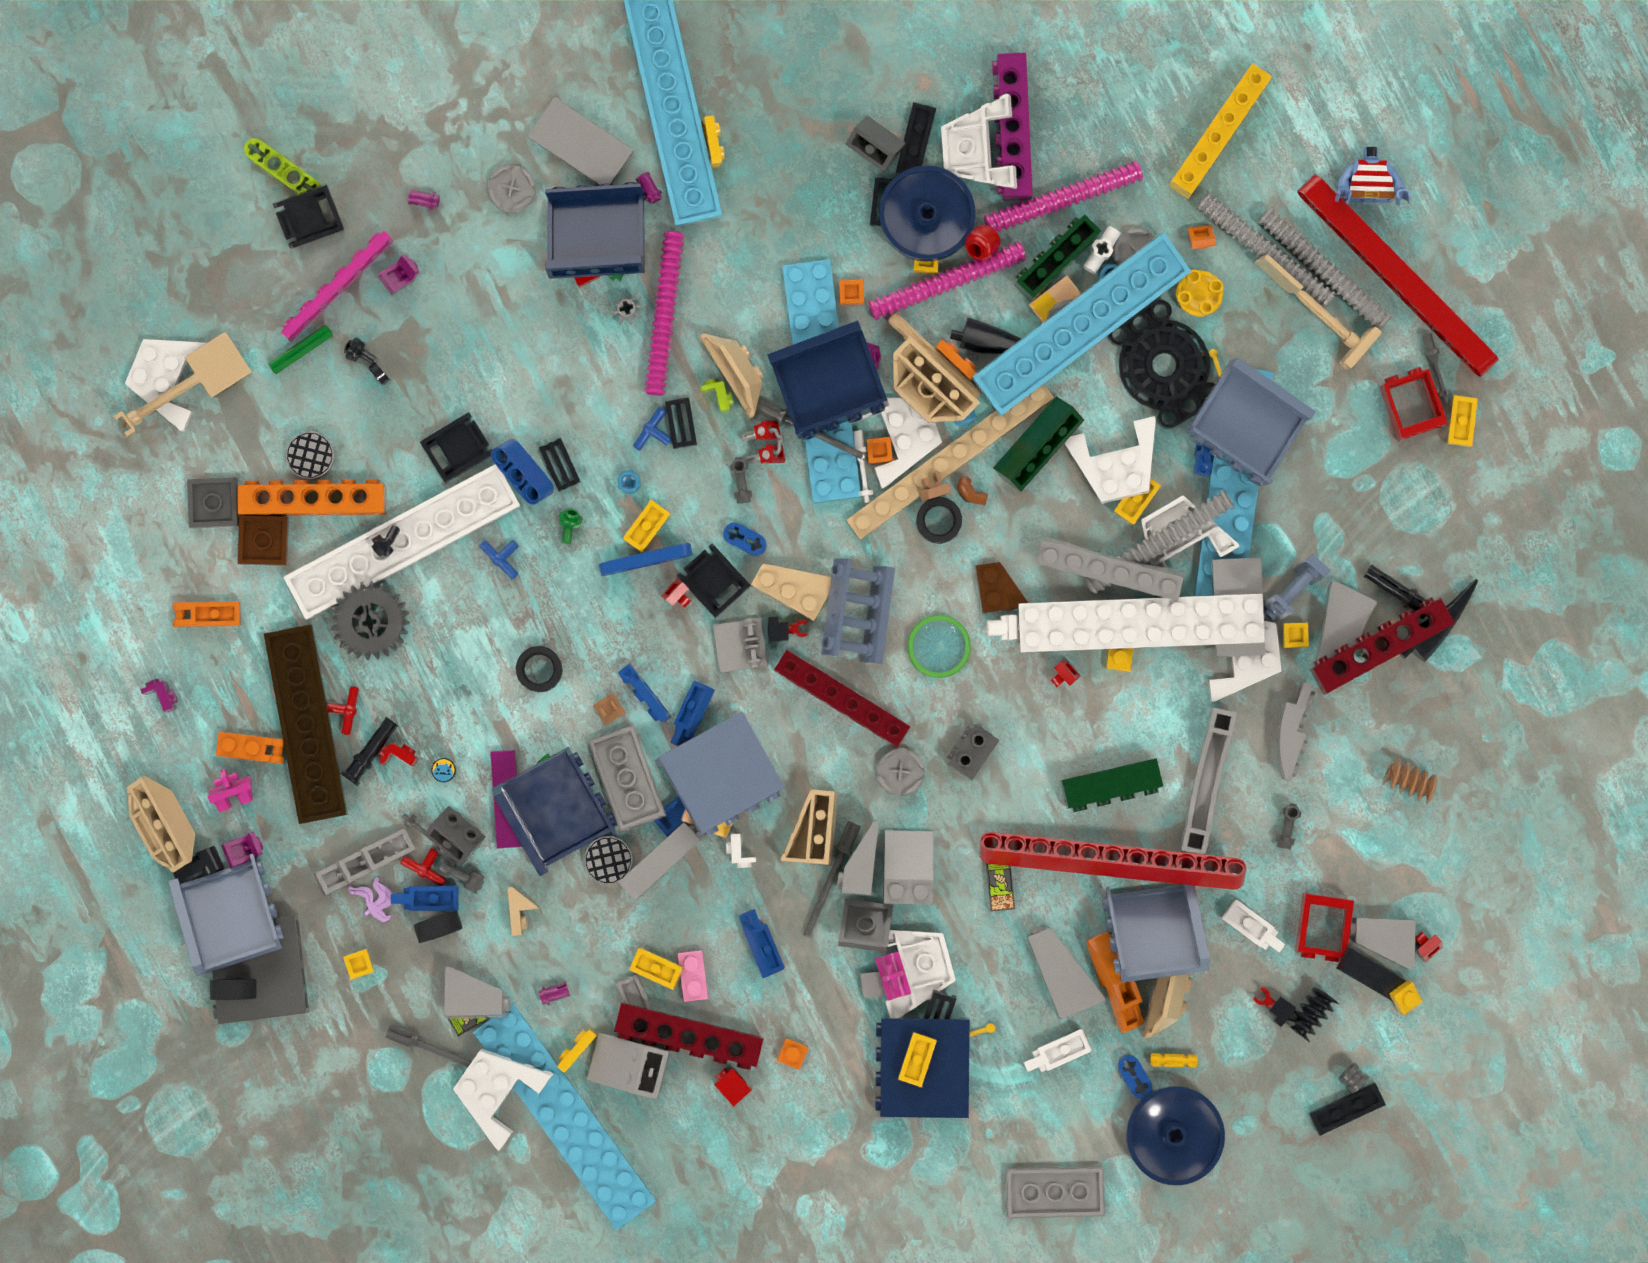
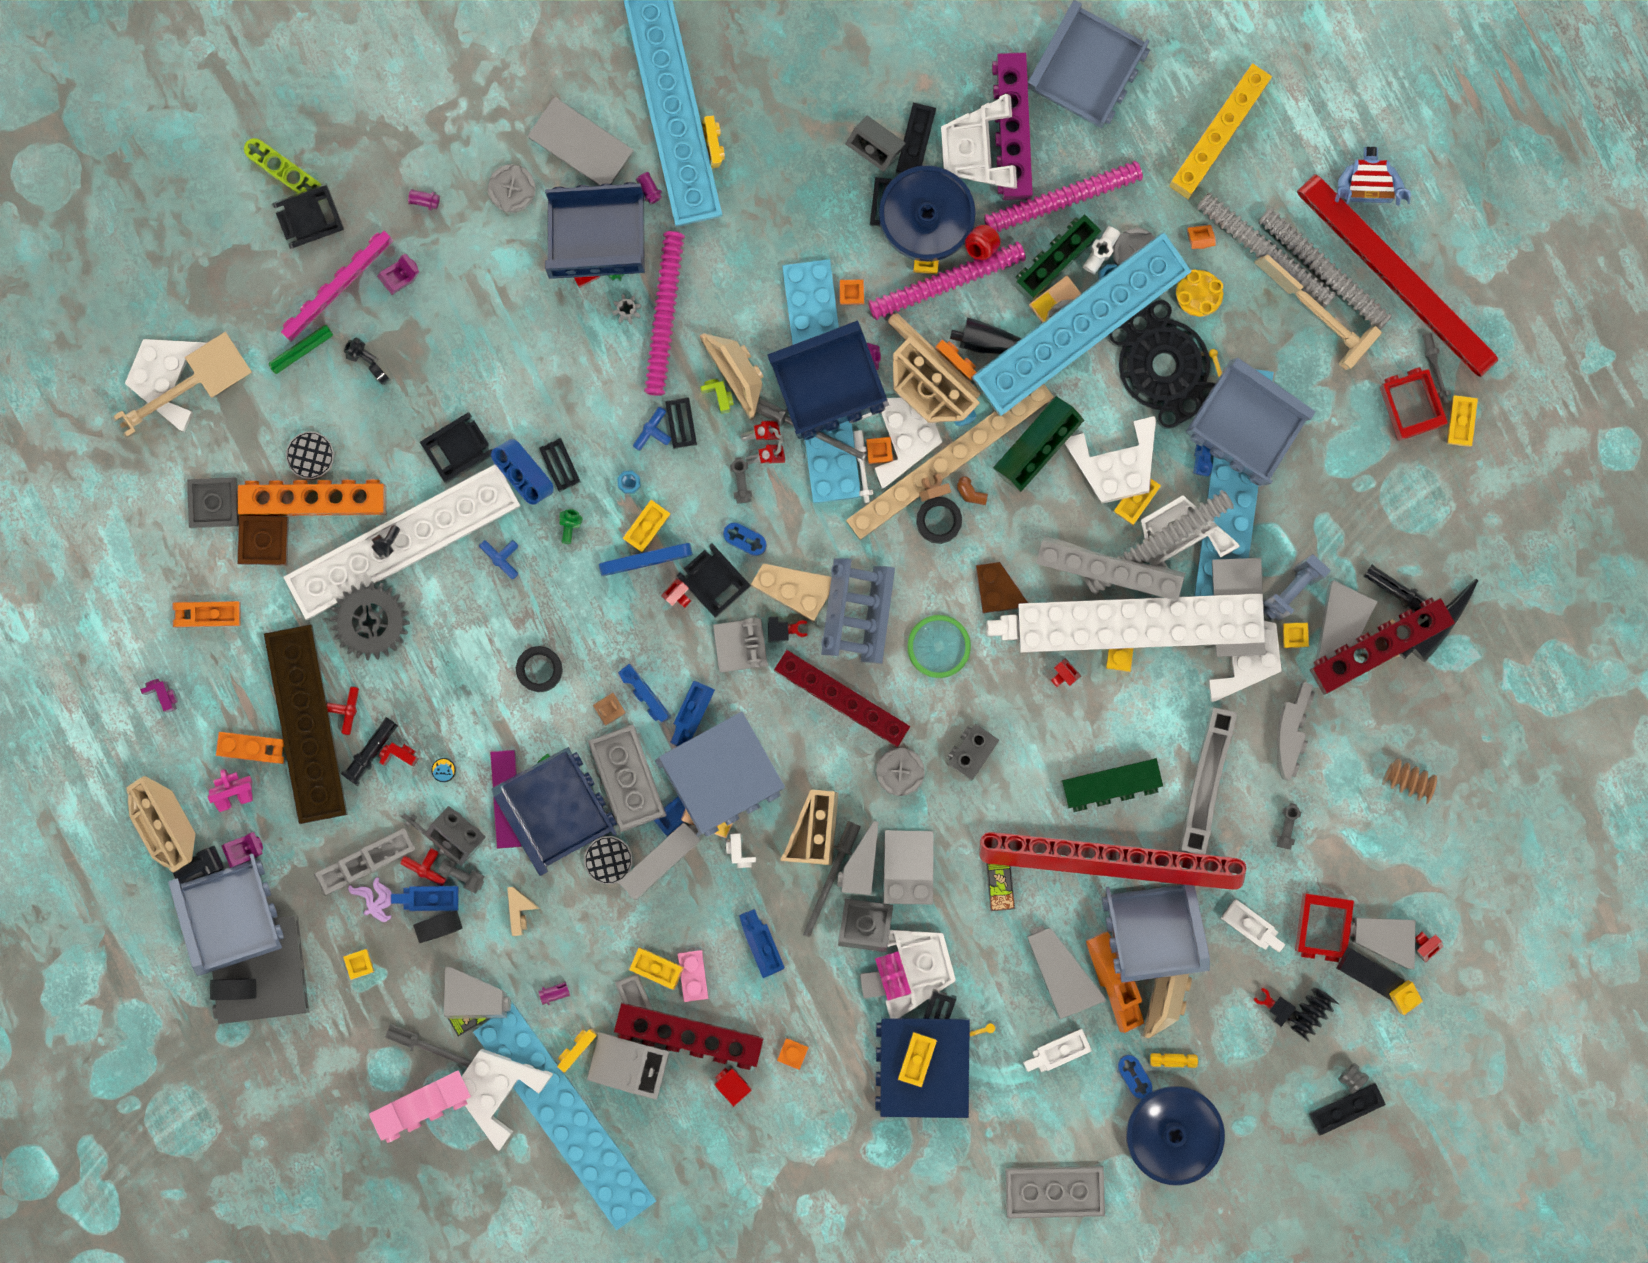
none -> bright pink brick [369,1070,471,1143]
none -> sand blue panel [1028,0,1150,129]

